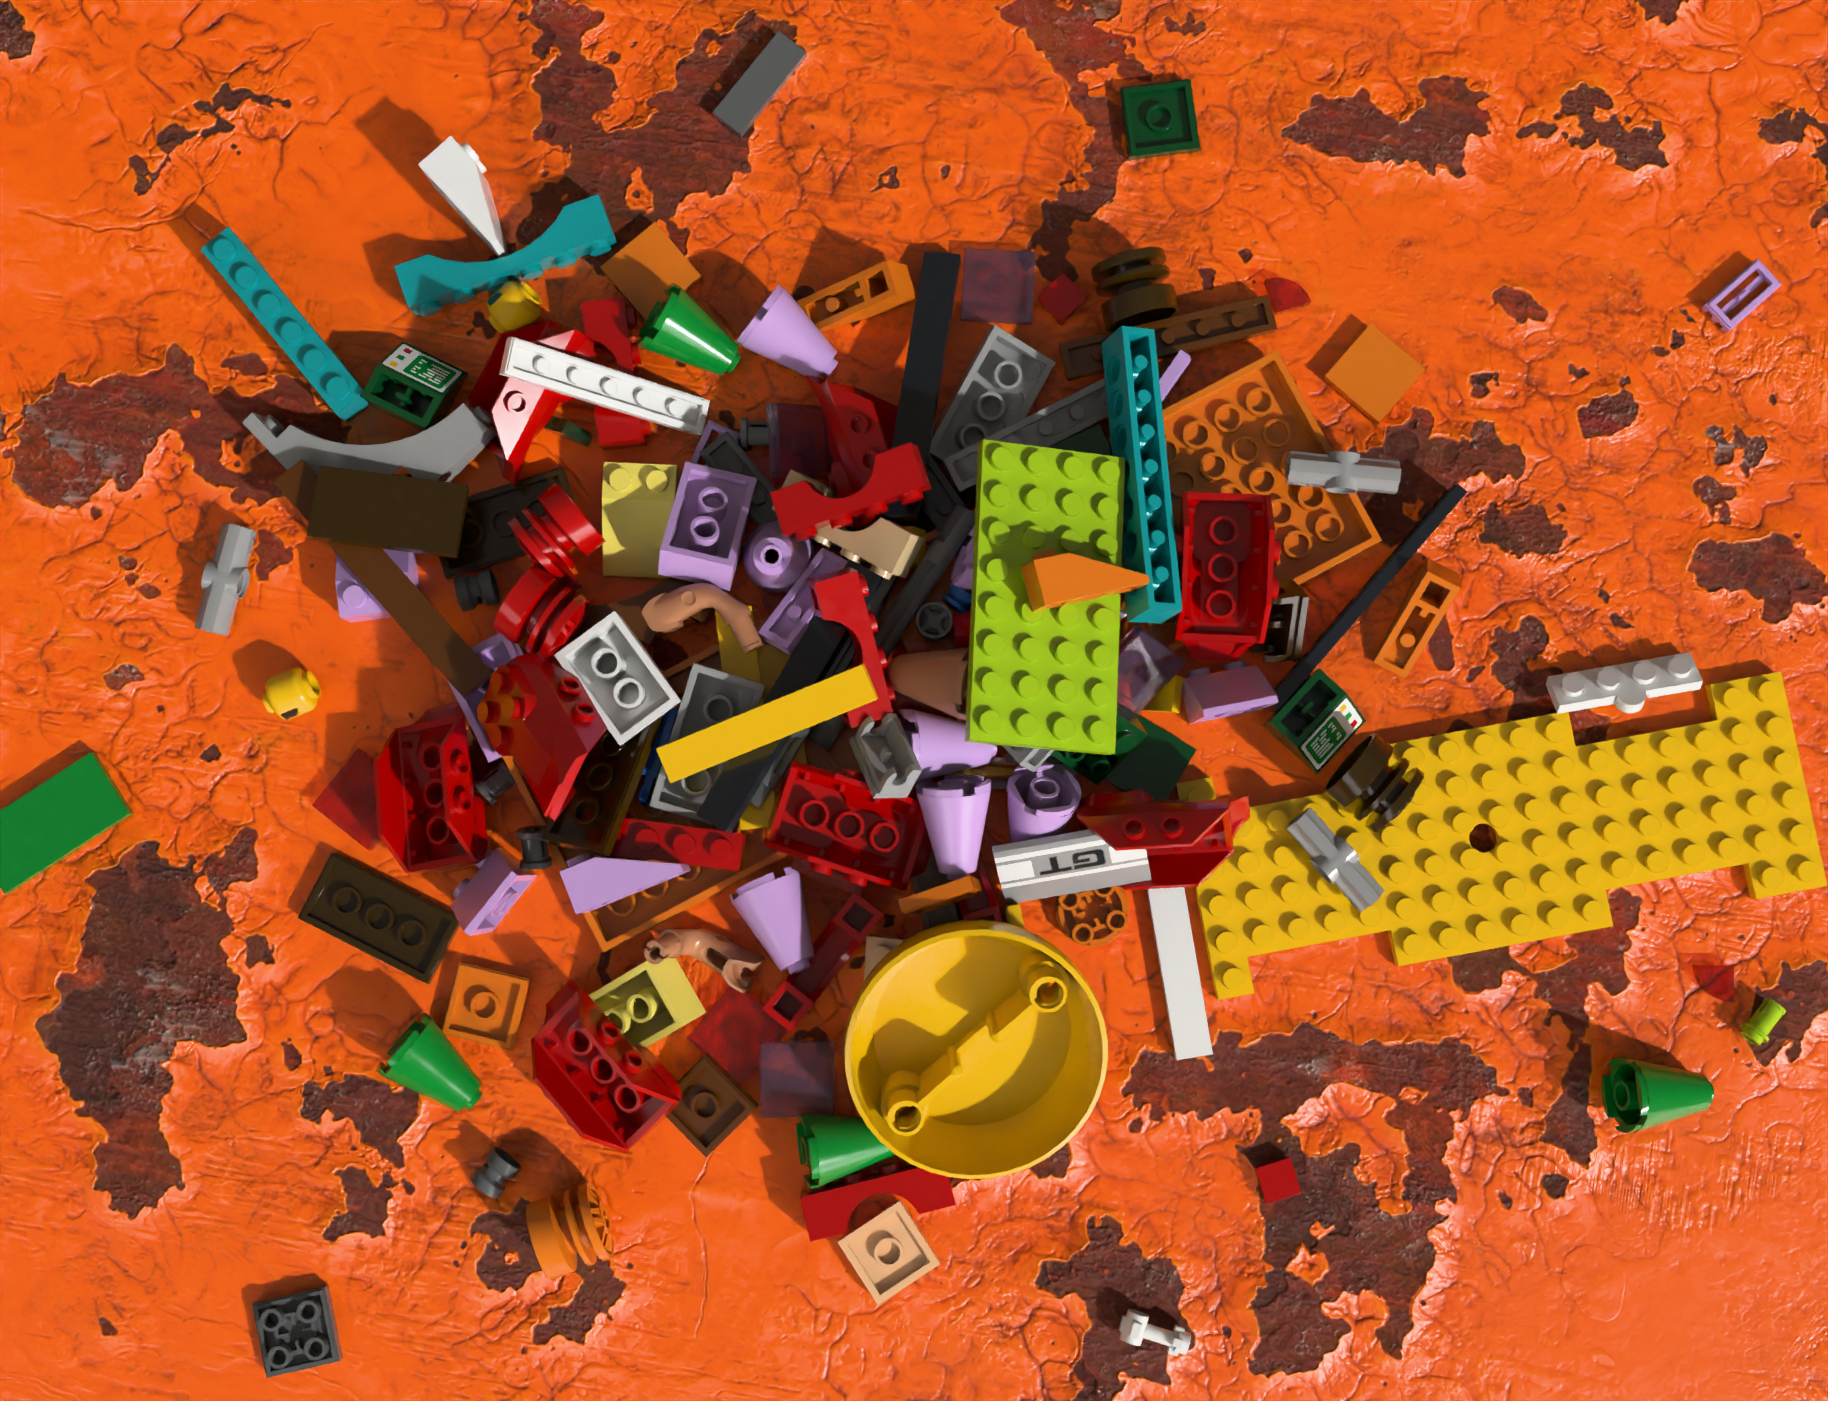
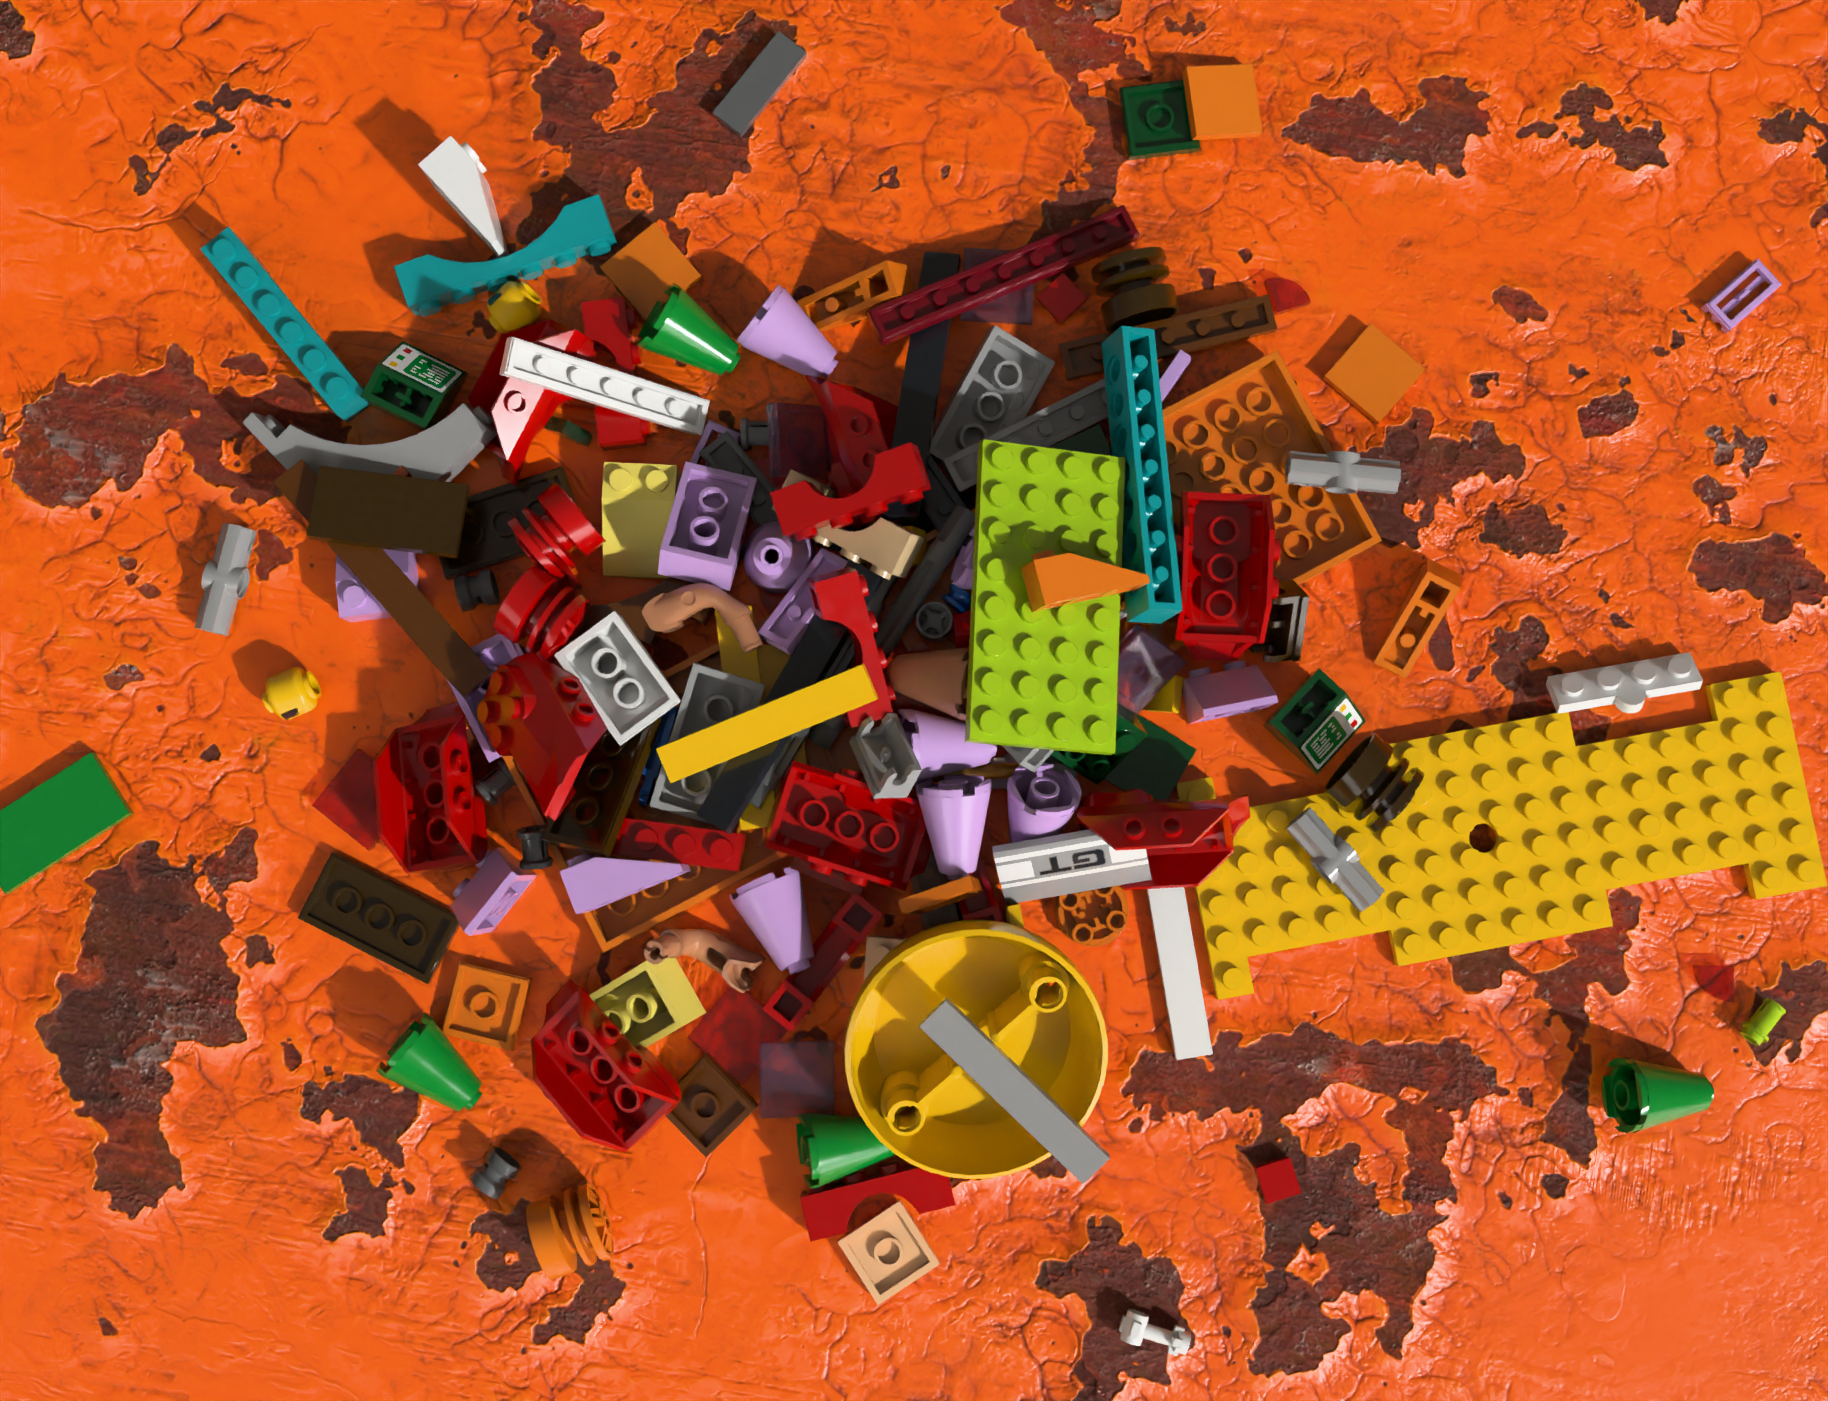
dark grey tile [252,1285,343,1378] -> none
black tile [1266,484,1467,713] -> none
none -> dark red tile [866,205,1140,346]
none -> light grey tile [919,997,1110,1184]
none -> orange tile [1182,64,1263,140]

